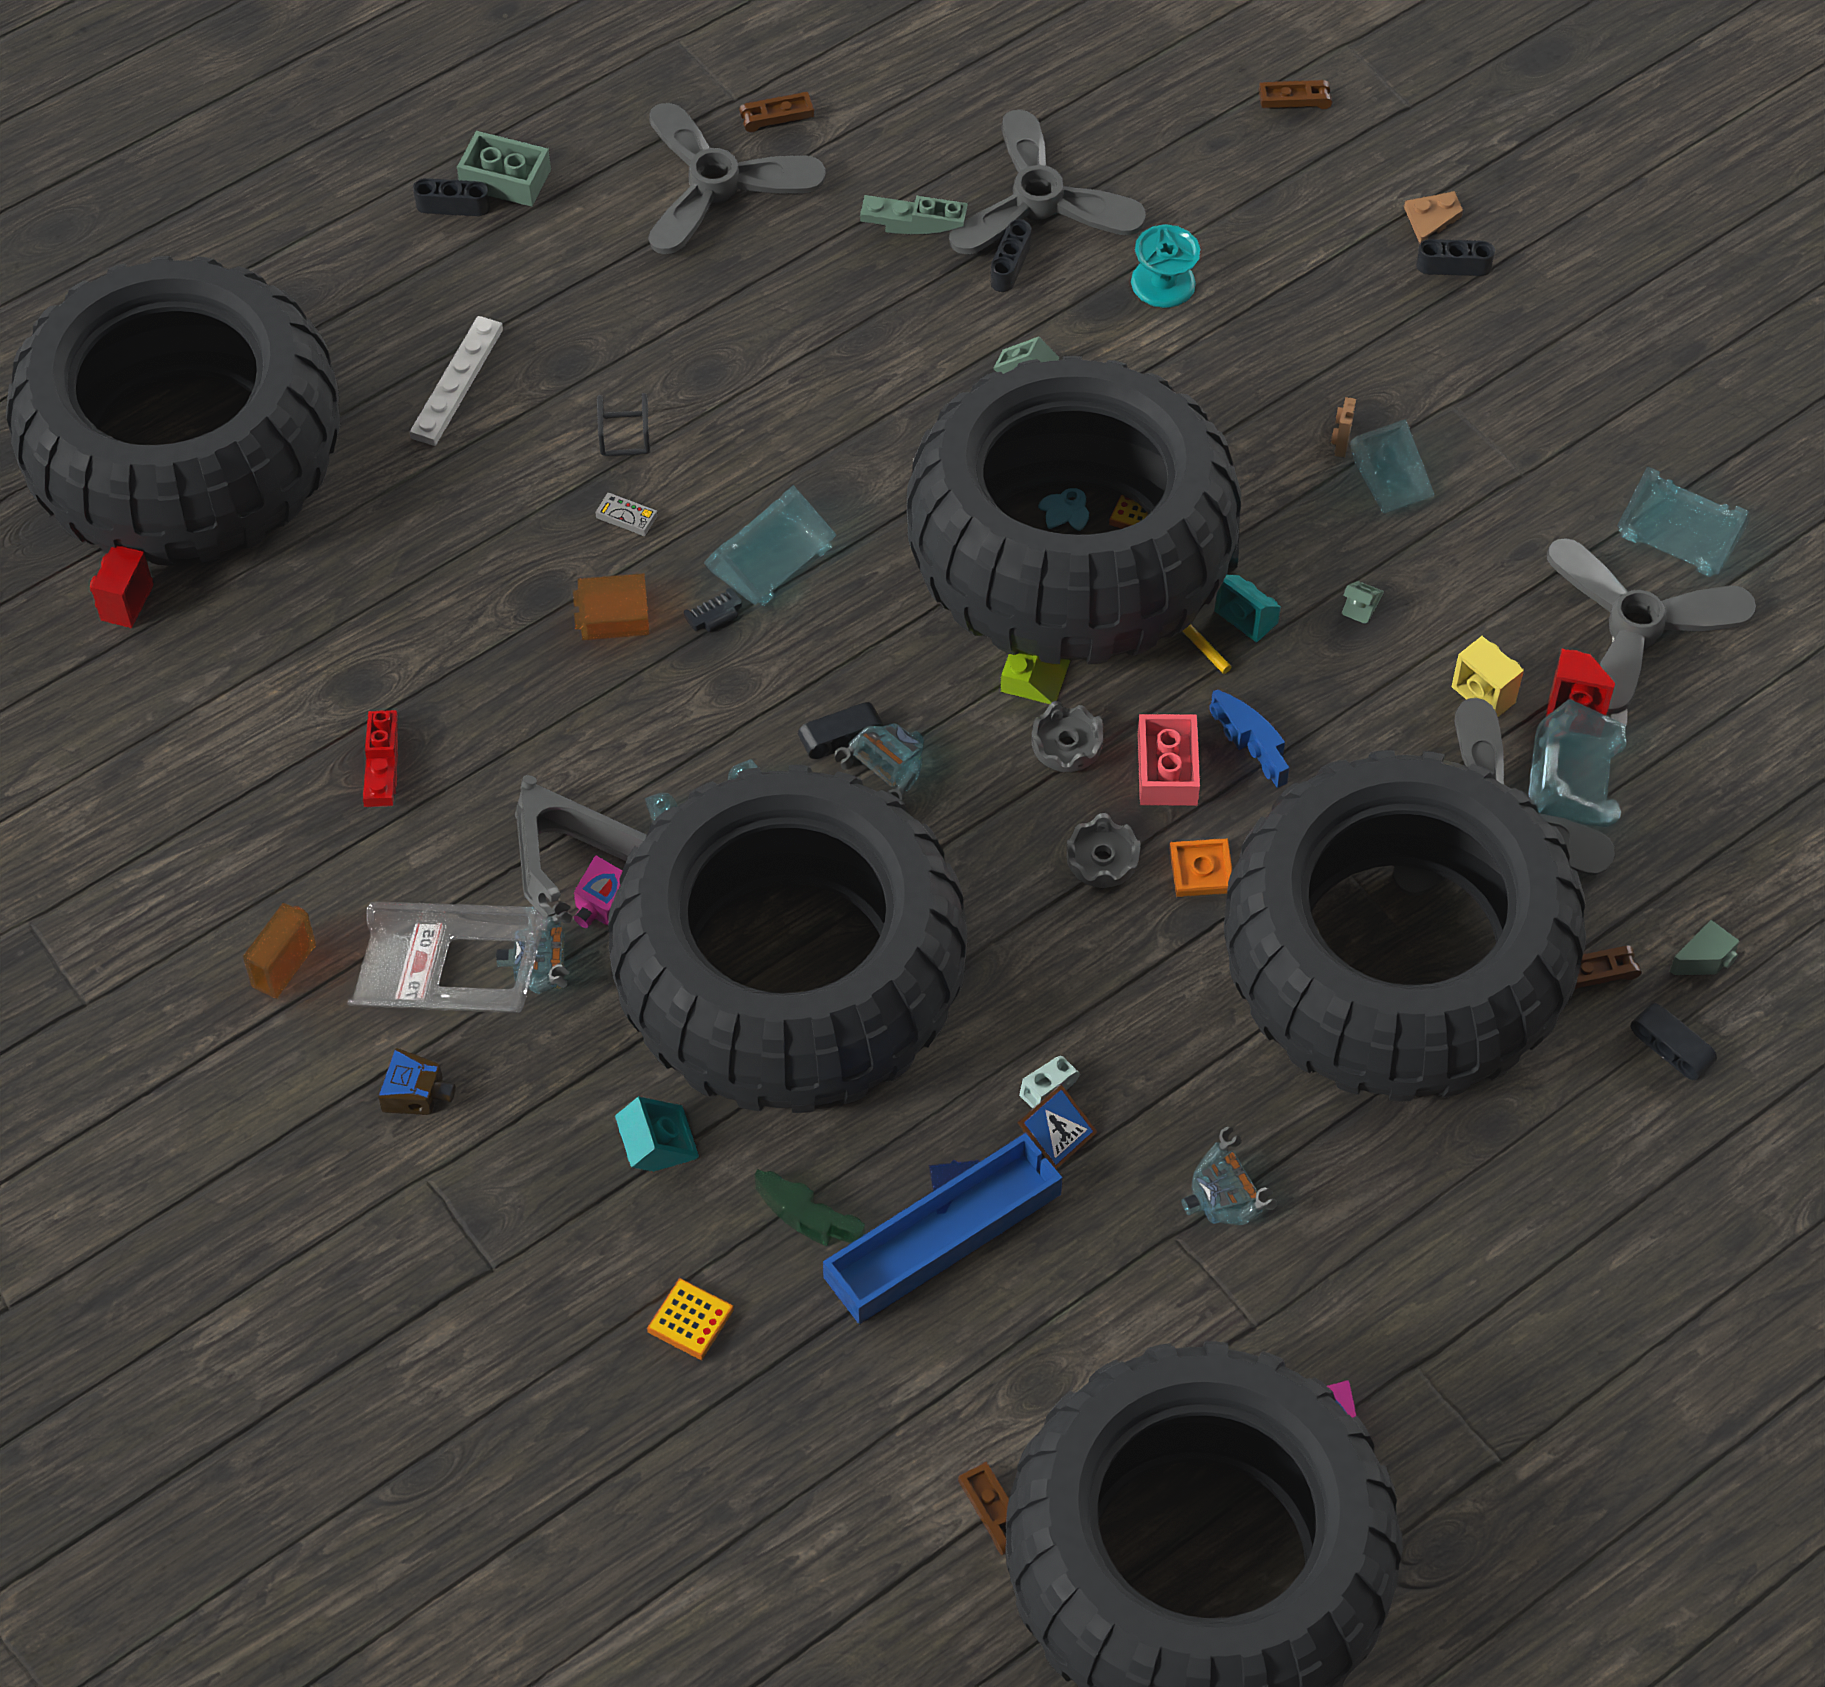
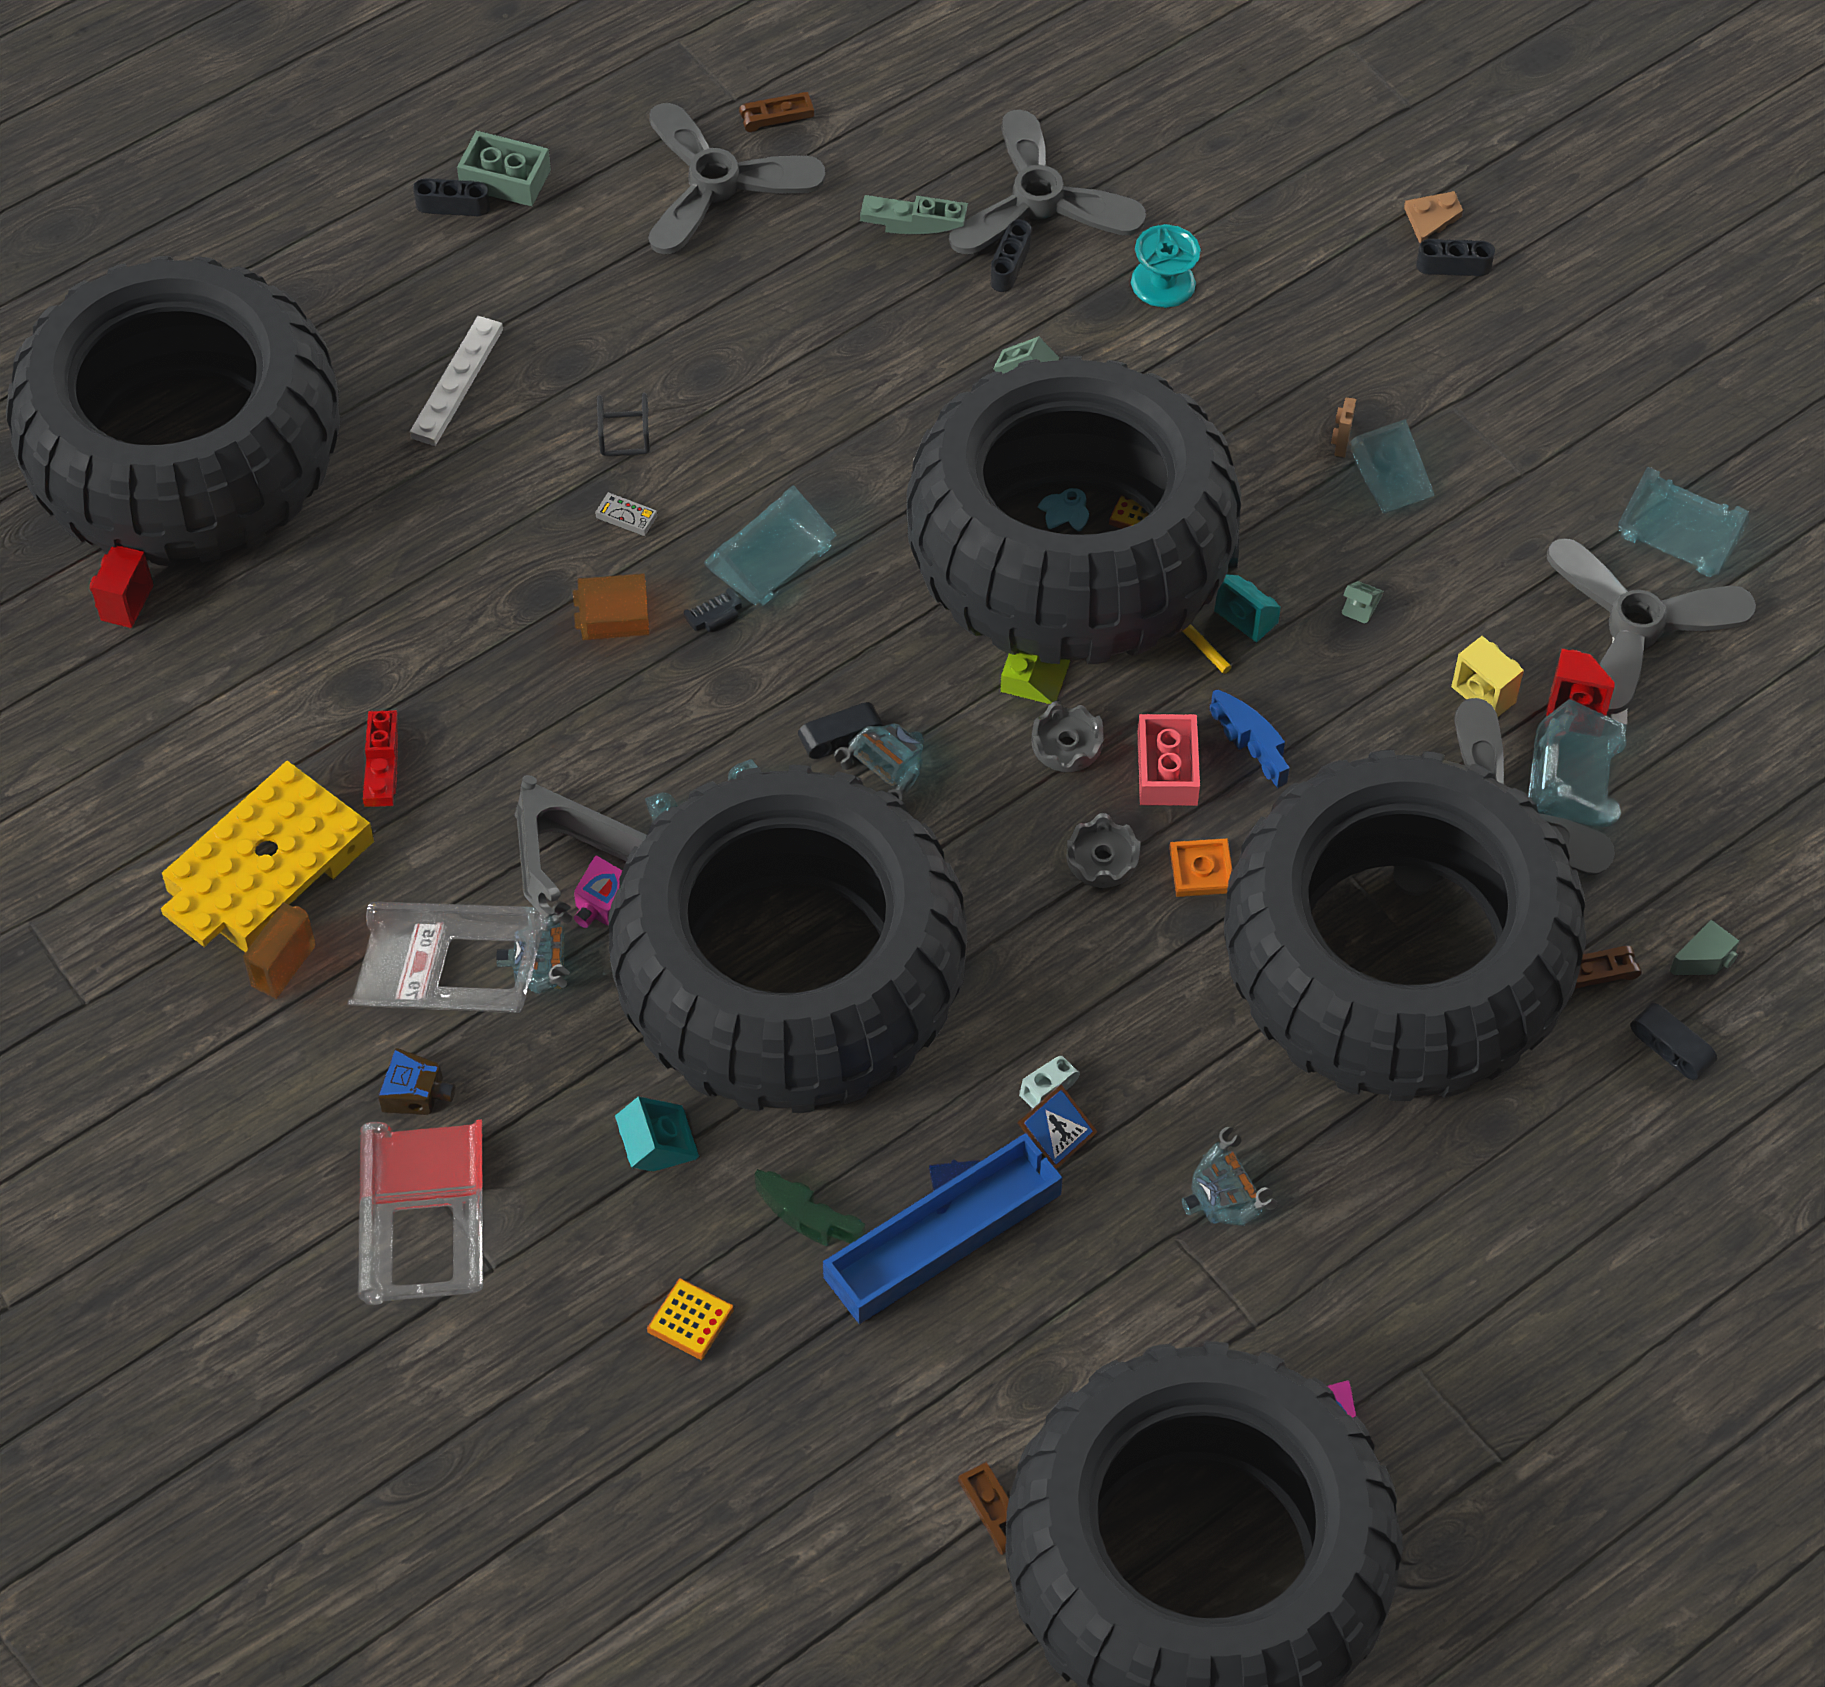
reddish brown plate [1259,80,1332,109] -> none
none -> yellow piece [161,761,374,956]
none -> clear piece [358,1119,483,1305]

